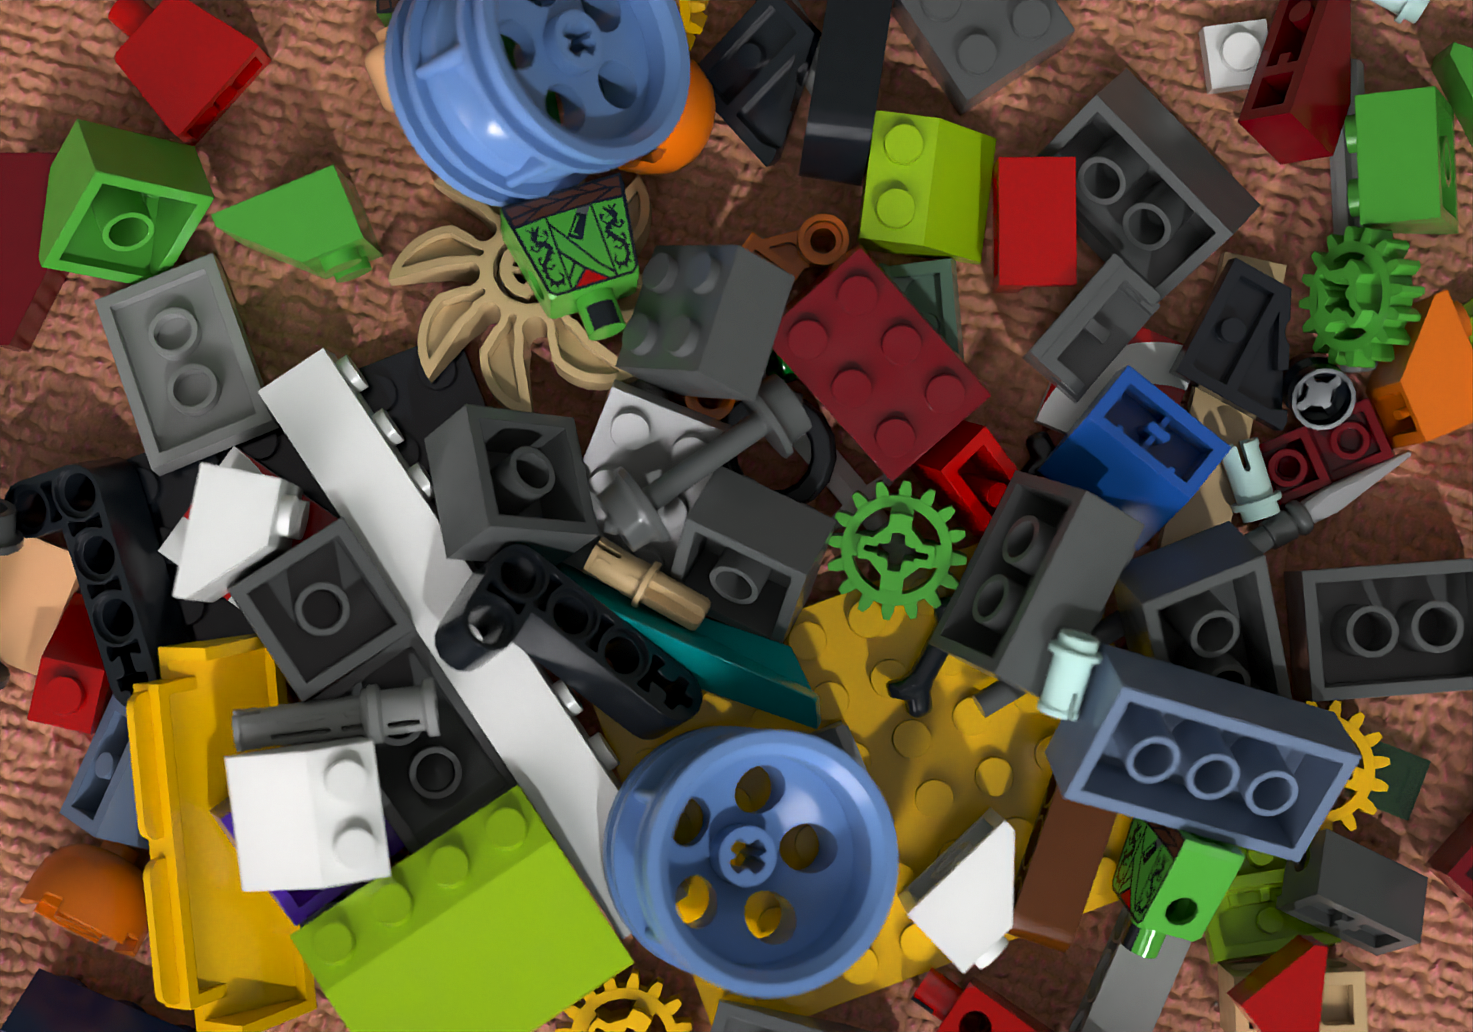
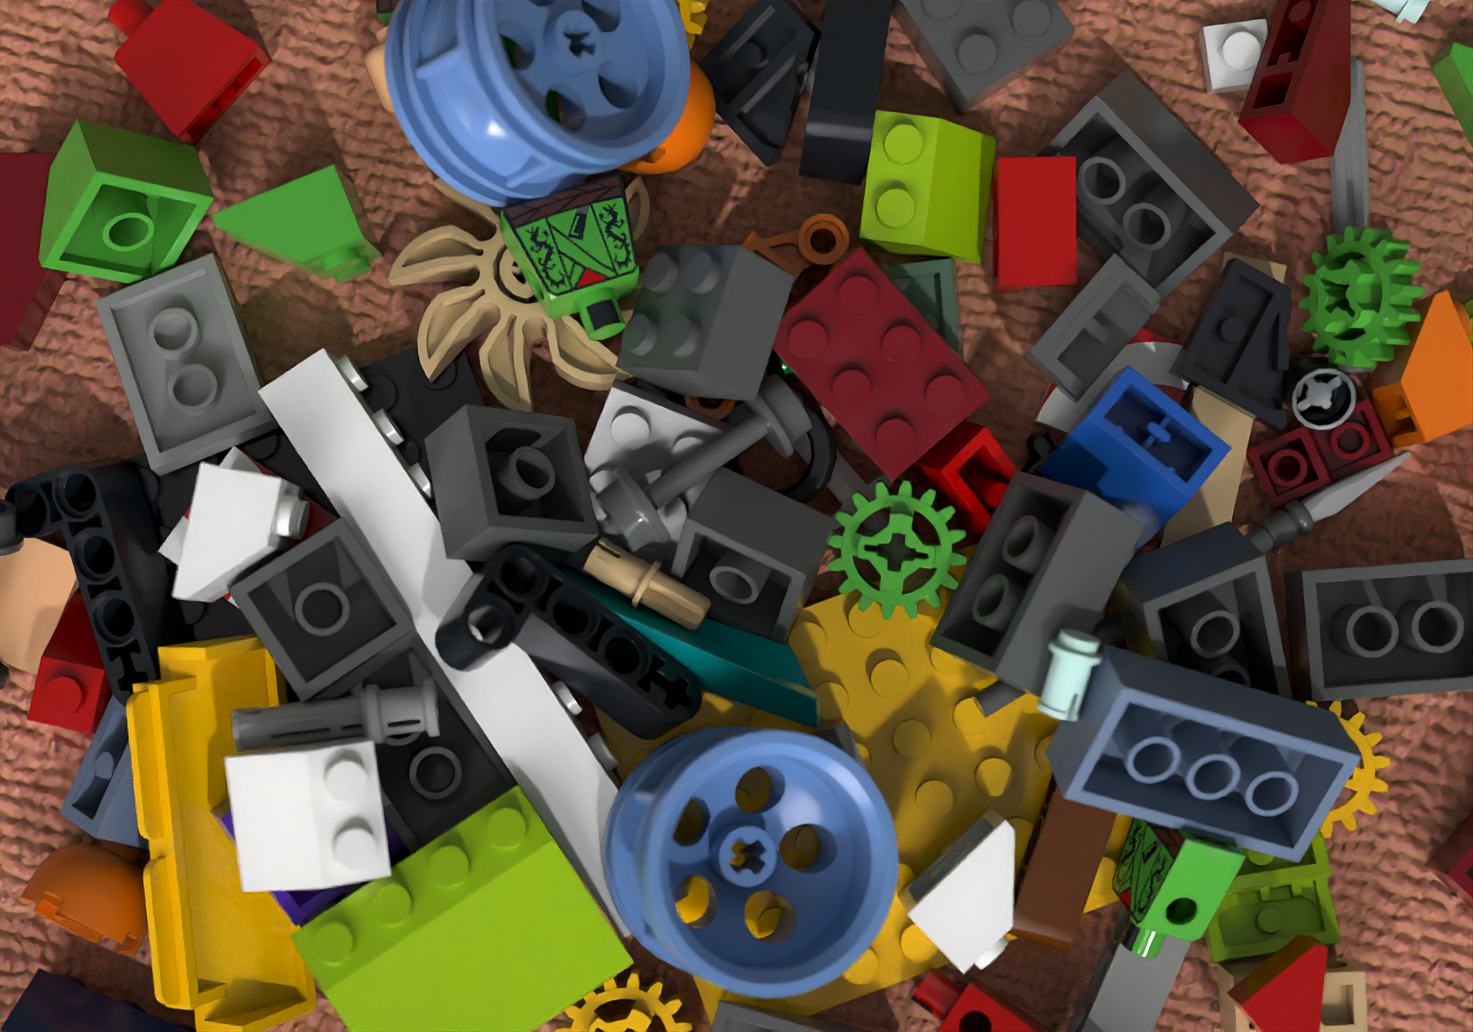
black piece [886,595,952,718] -> none
light aqua pin [1222,437,1282,523] -> none
dark grey hinge [1276,828,1428,956] -> none
clear green tile [1343,741,1431,821] -> none
bright green slope [1345,86,1459,235] -> none

